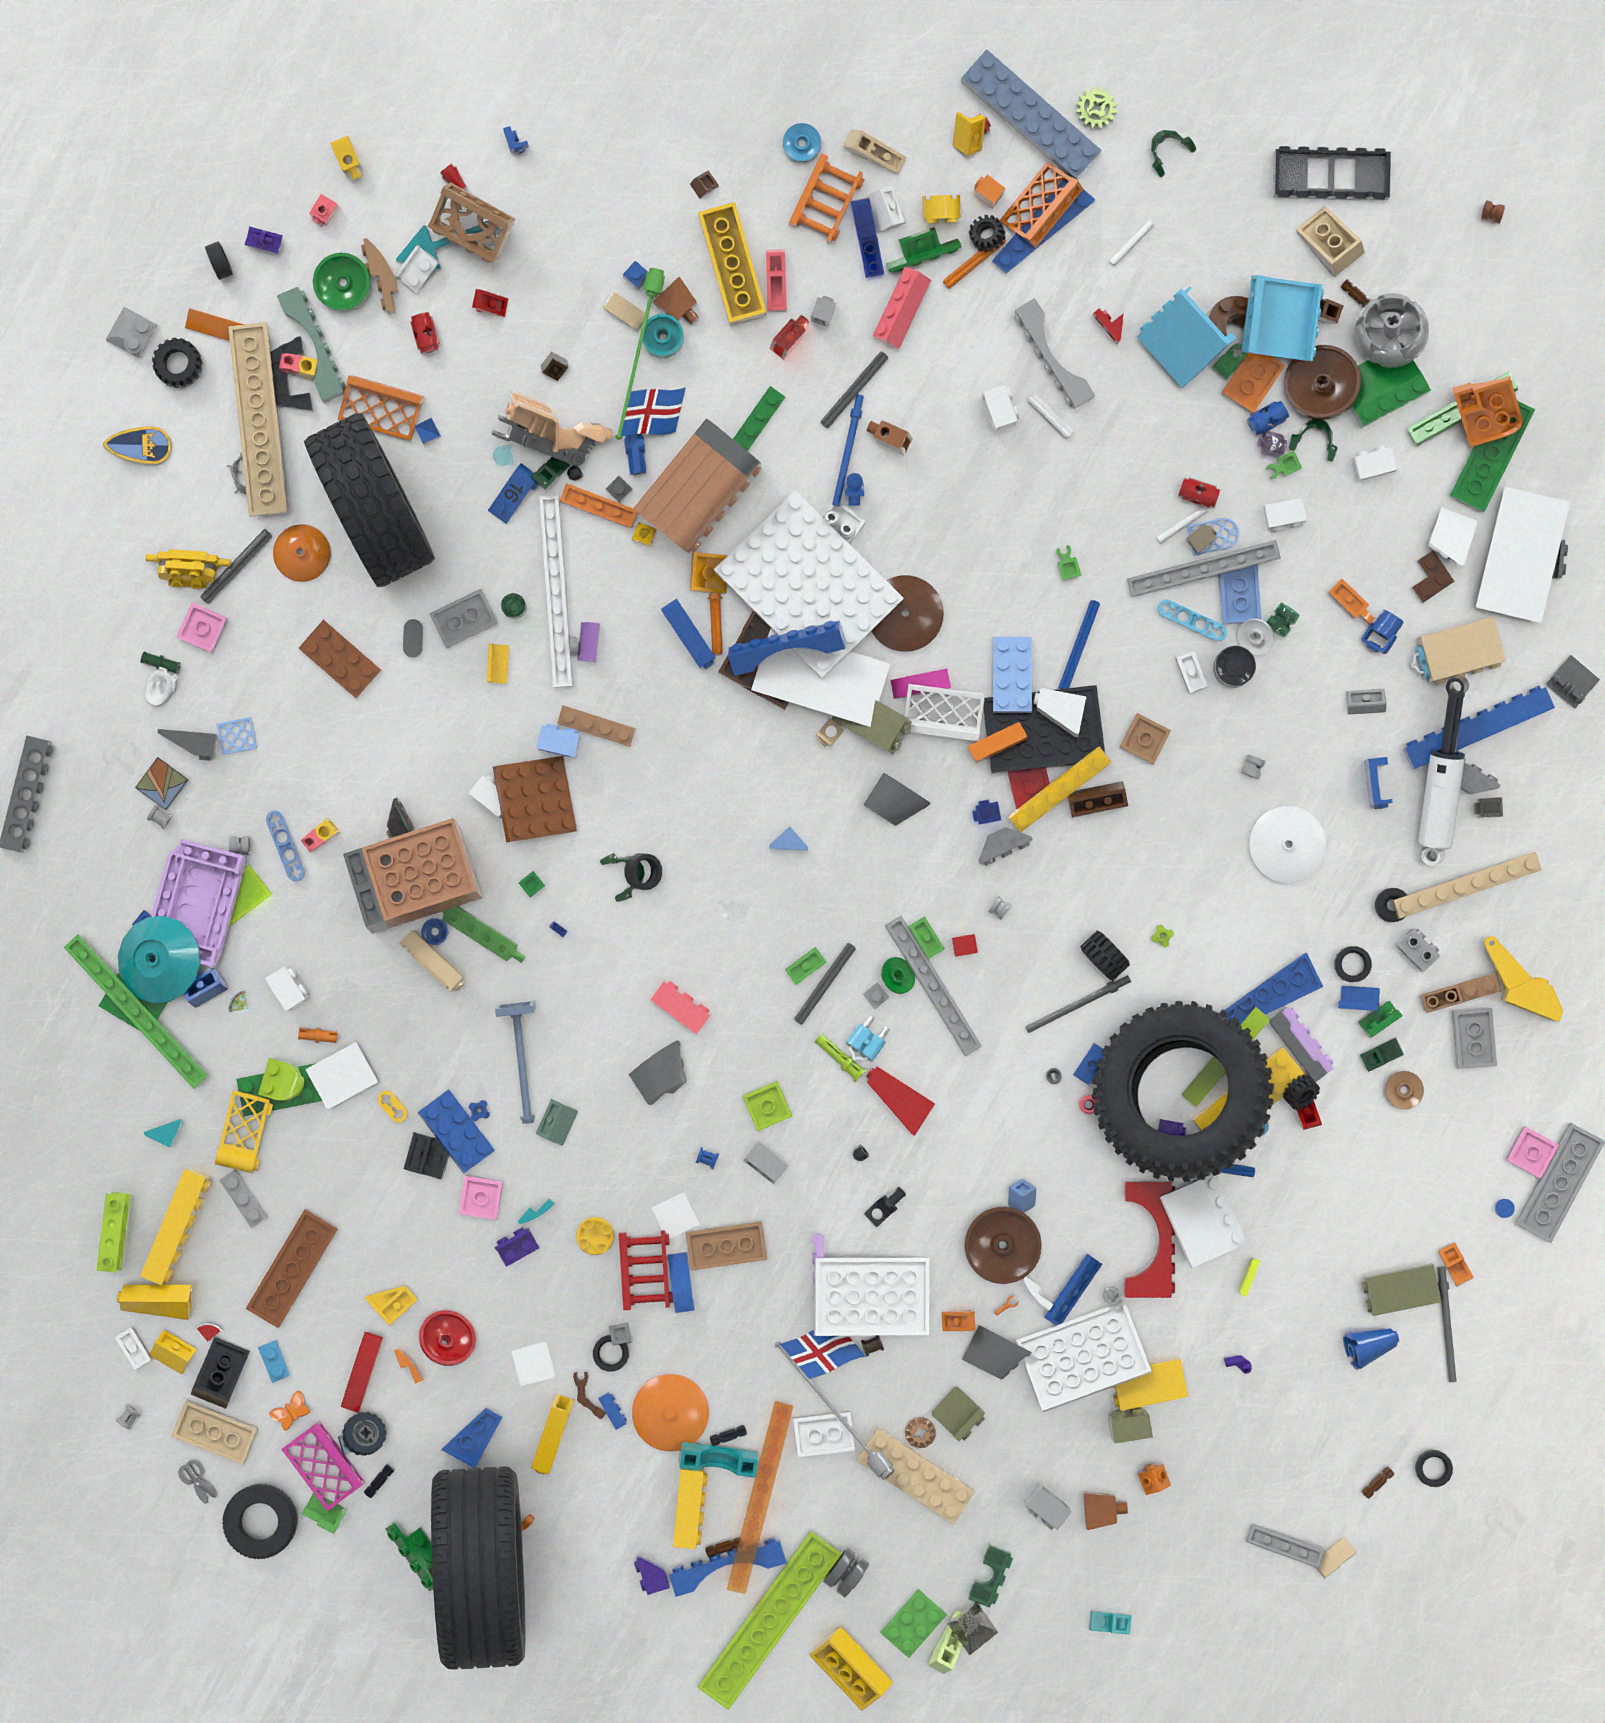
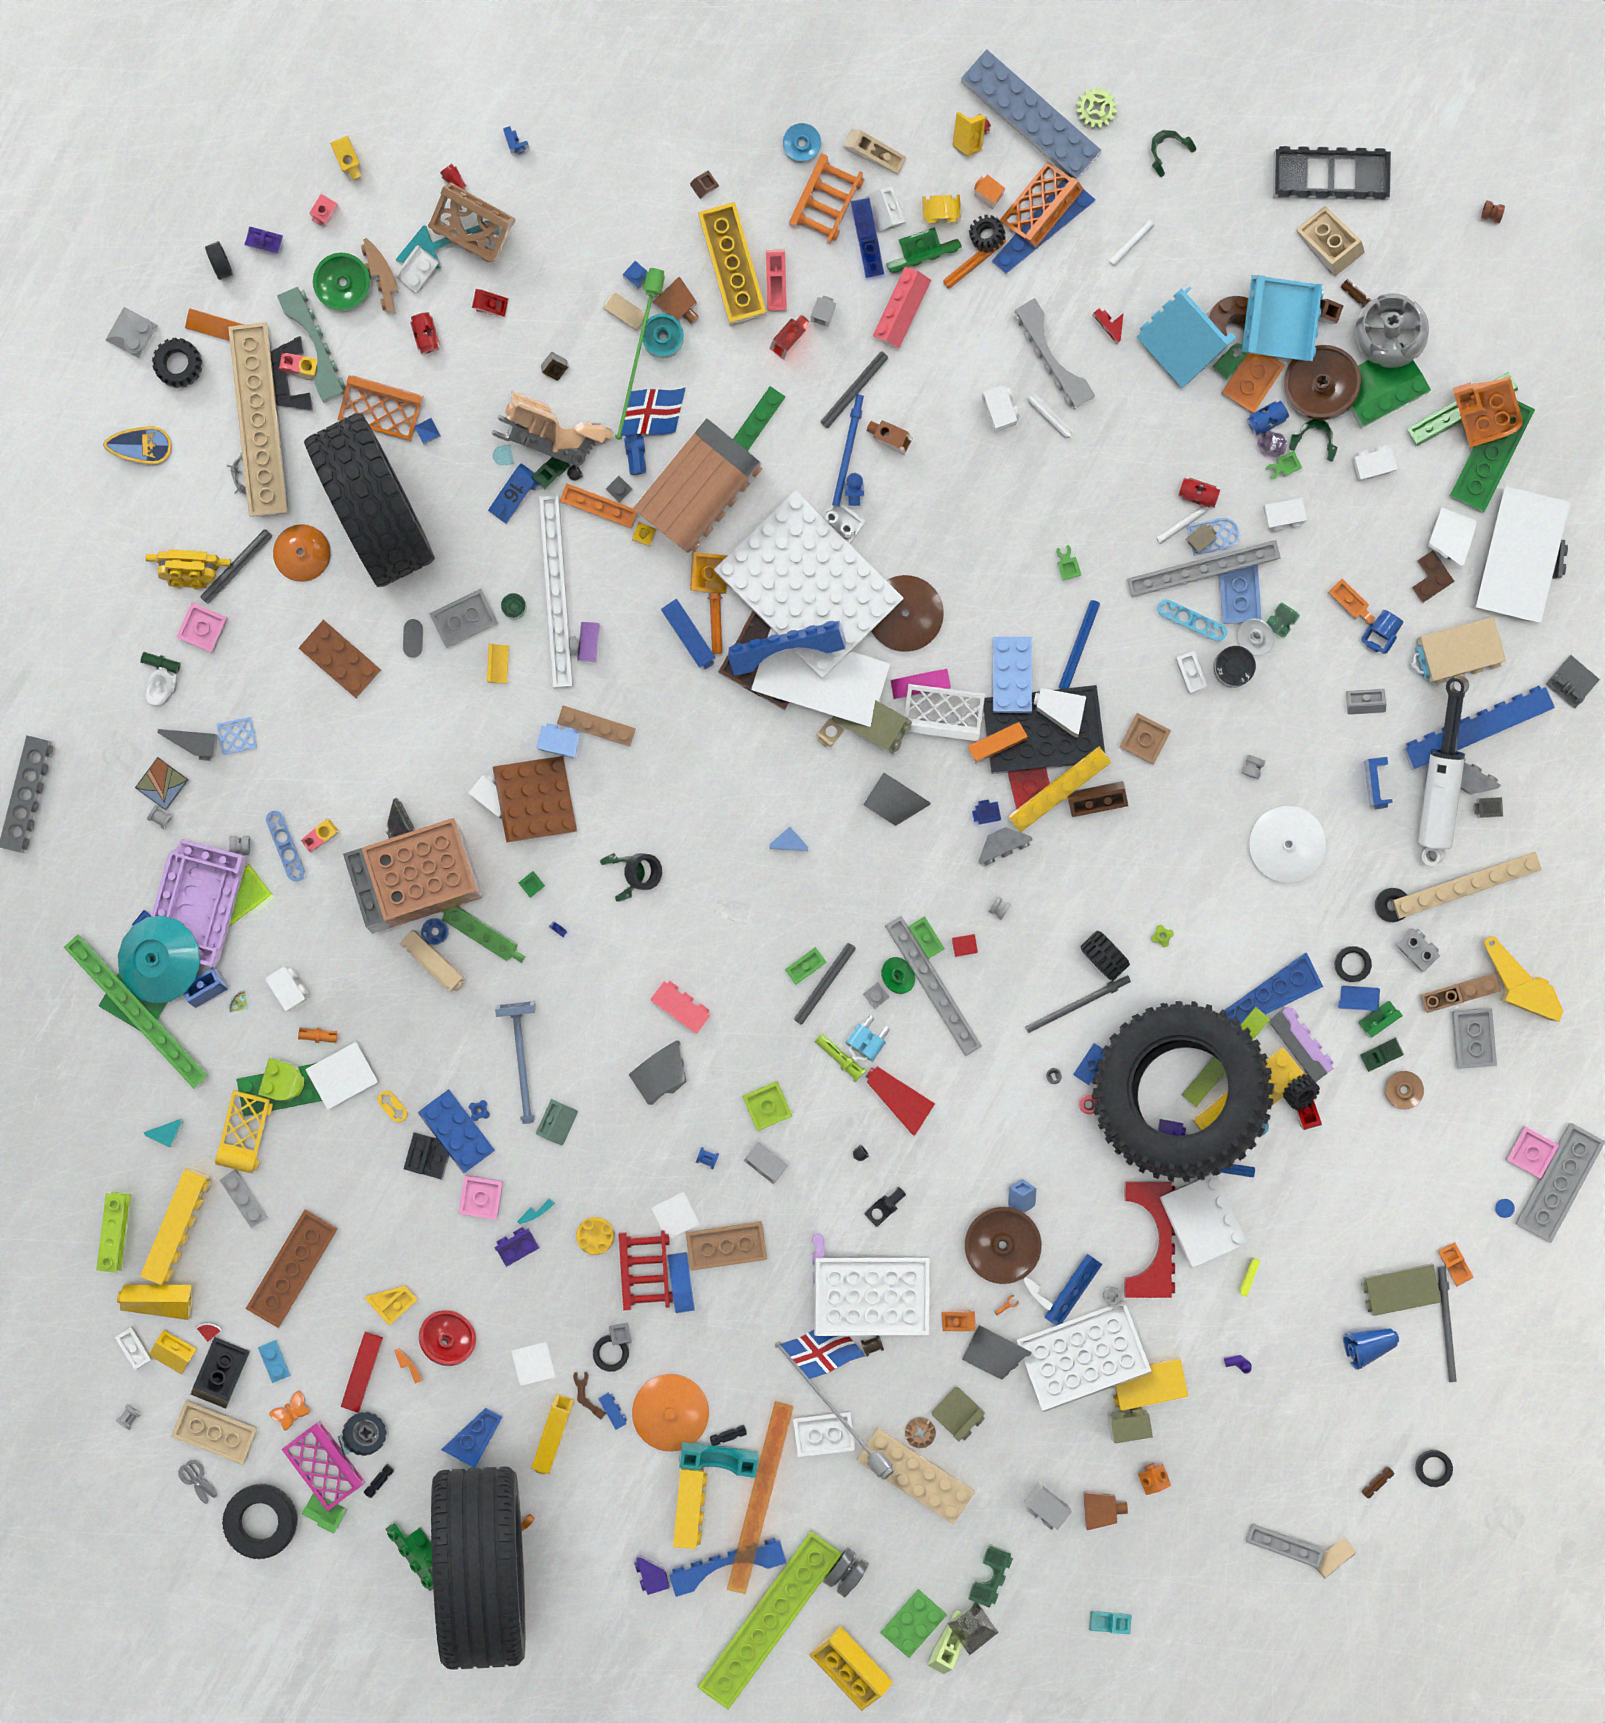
reddish brown axle [705,1537,743,1557] -> none

